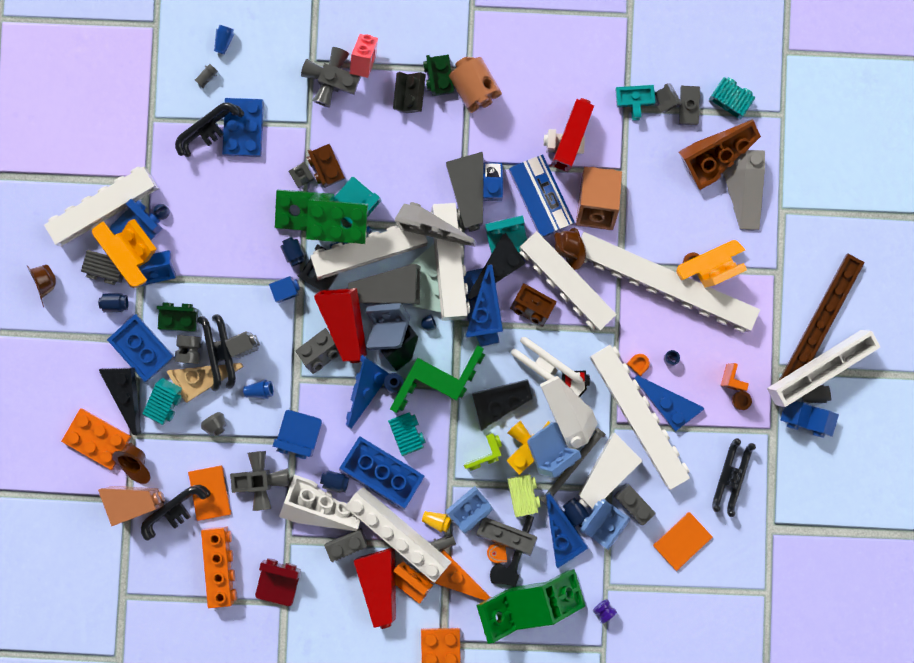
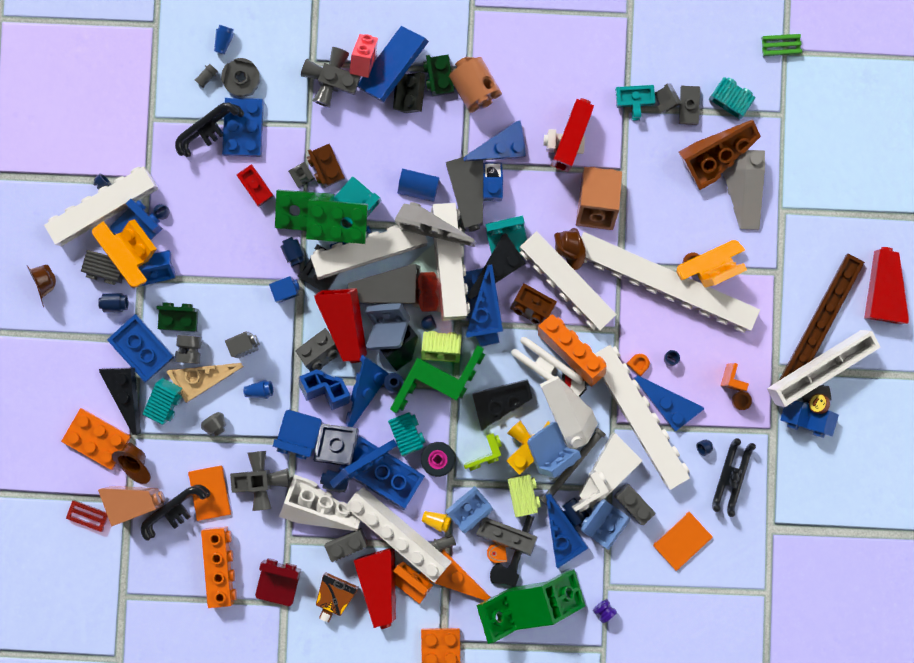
black piece [197,314,236,391] -> none
blue slope [508,154,575,238] -> none
none -> clear red tile [65,500,108,532]
none -> dark blue hinge [93,173,111,190]
none -> dark grey plate [221,58,260,97]
none -> red plate [236,164,274,207]
none -> blue brick [299,369,350,410]
none -> tile [313,423,359,466]
none -> dark orange torso [316,572,359,622]
none -> blue wing [329,439,398,489]
none -> blue tile [358,26,429,103]
none -> blue brick [397,168,440,202]
none -> clear red brick [418,272,440,312]
none -> yellowish green brick [421,331,462,363]
none -> black wheel [421,442,455,477]
none -> blue wing [463,120,526,161]
none -> orange brick [538,314,607,387]
none -> white bracket [572,470,609,512]
none -> dark blue hinge [696,439,713,456]
none -> bright green tile [762,34,802,56]
none -> tile [809,394,830,414]
none -> red slope [864,247,909,325]

